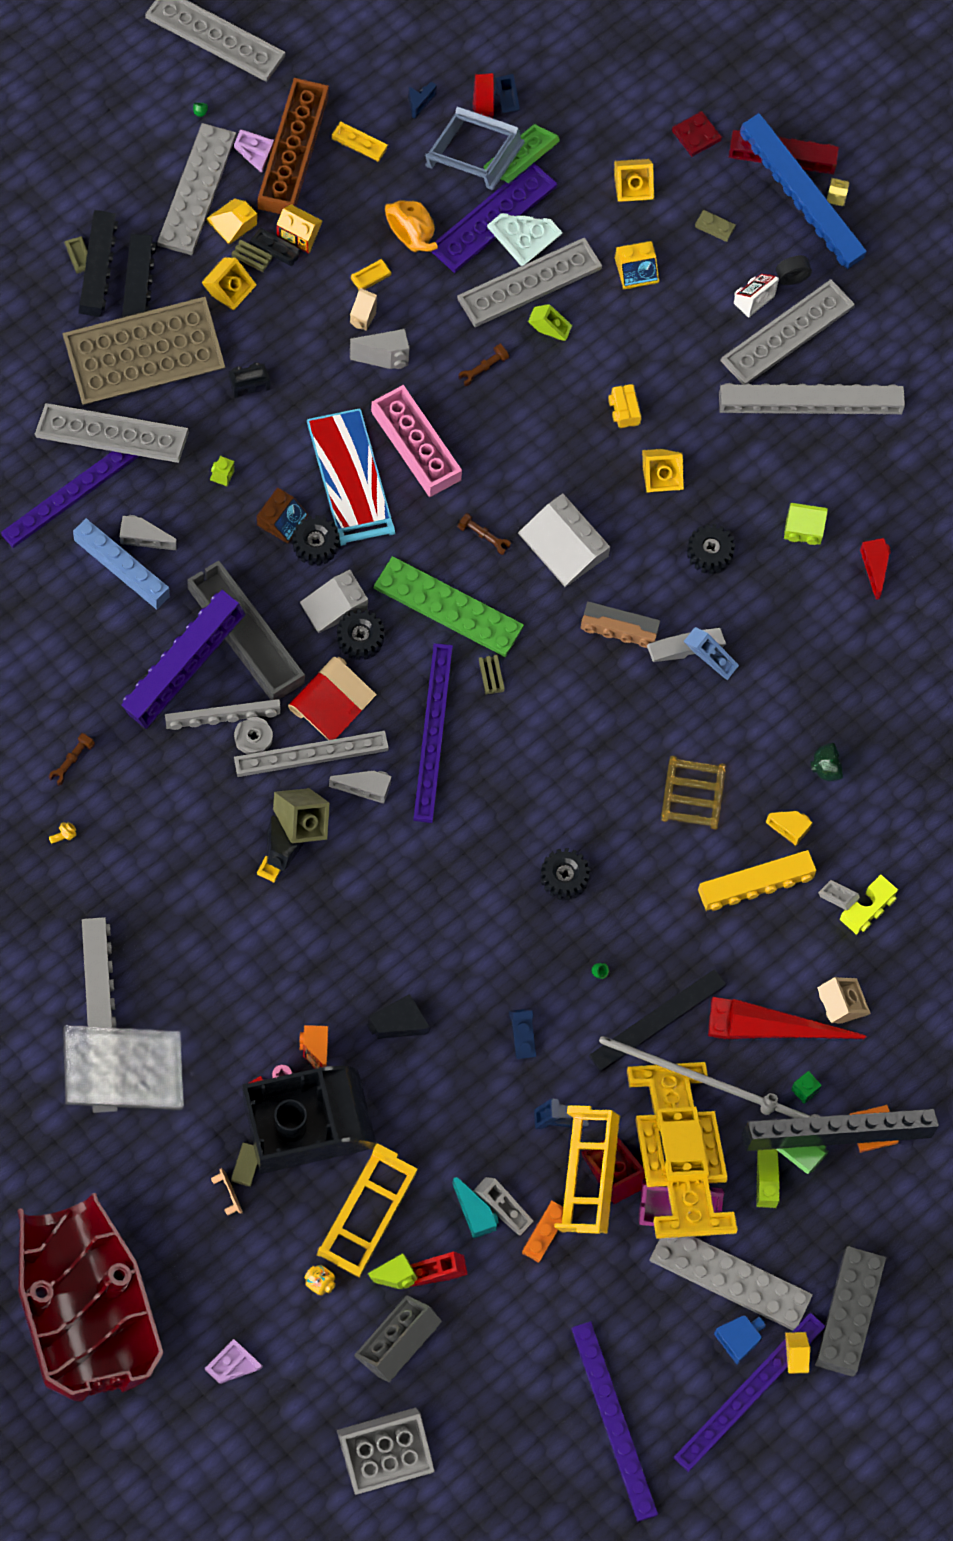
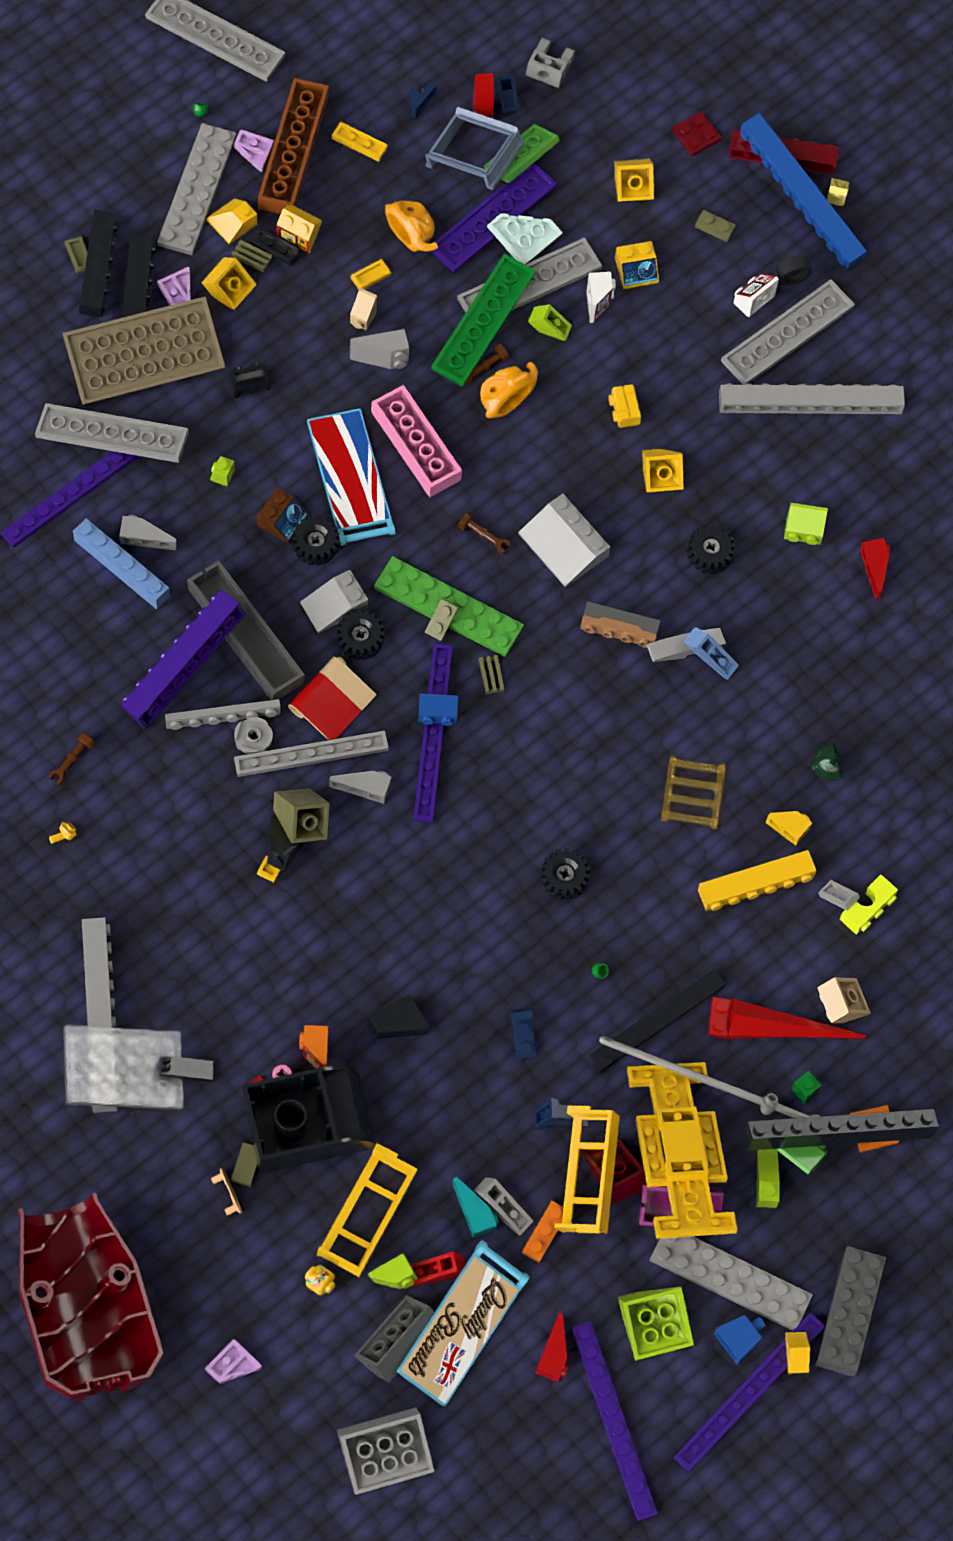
none -> lavender wing [157,267,191,305]
none -> hinge [159,1055,213,1082]
none -> flag [397,1240,530,1406]
none -> blue brick [418,693,458,726]
none -> plate [425,599,459,641]
none -> green plate [431,253,536,387]
none -> light orange piece [480,362,538,419]
none -> light grey brick [526,38,575,88]
none -> red slope [536,1313,569,1382]
none -> white slope [586,272,615,323]
none -> lime slope [618,1287,694,1360]

